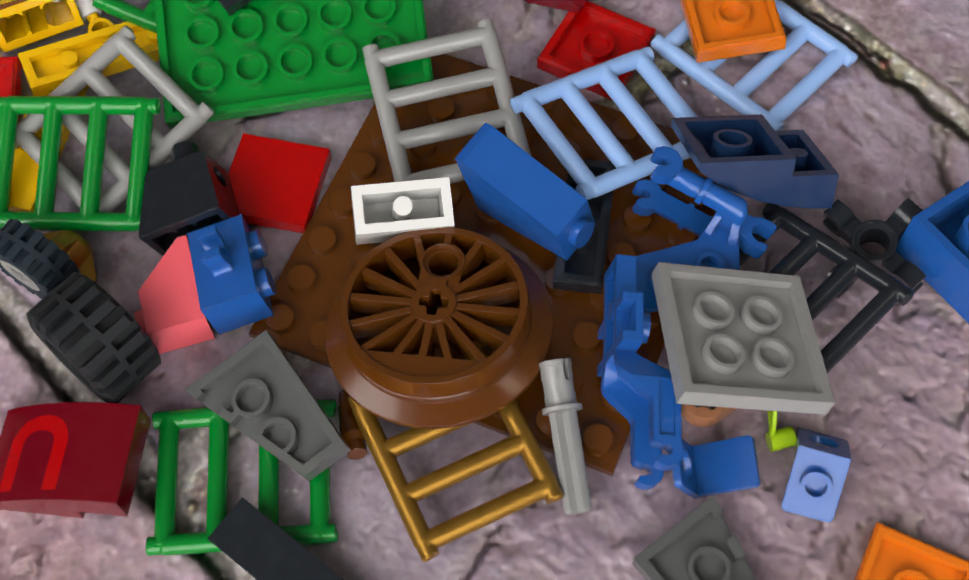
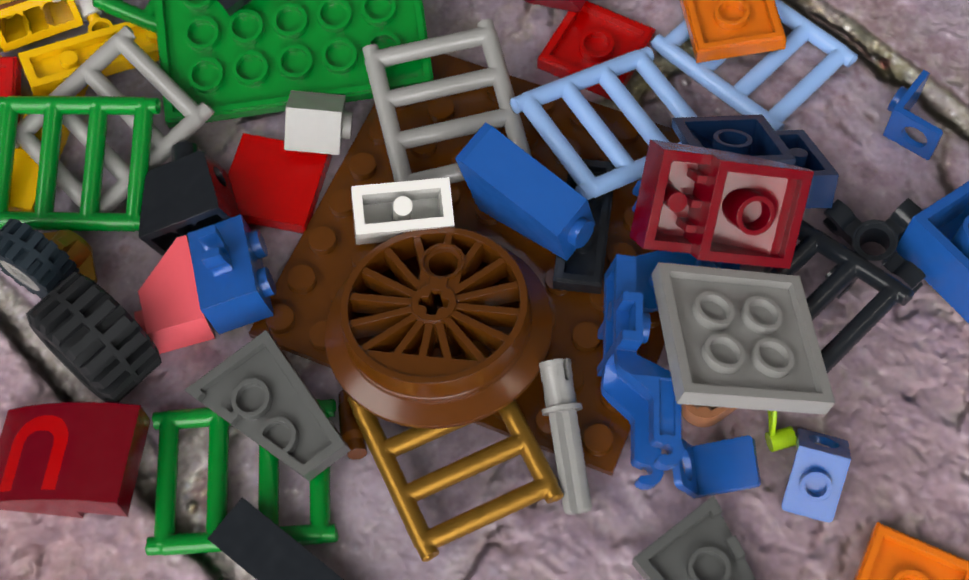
none -> brick [284,90,353,155]
none -> dark red slope [629,140,814,269]
none -> blue bracket [883,70,943,160]

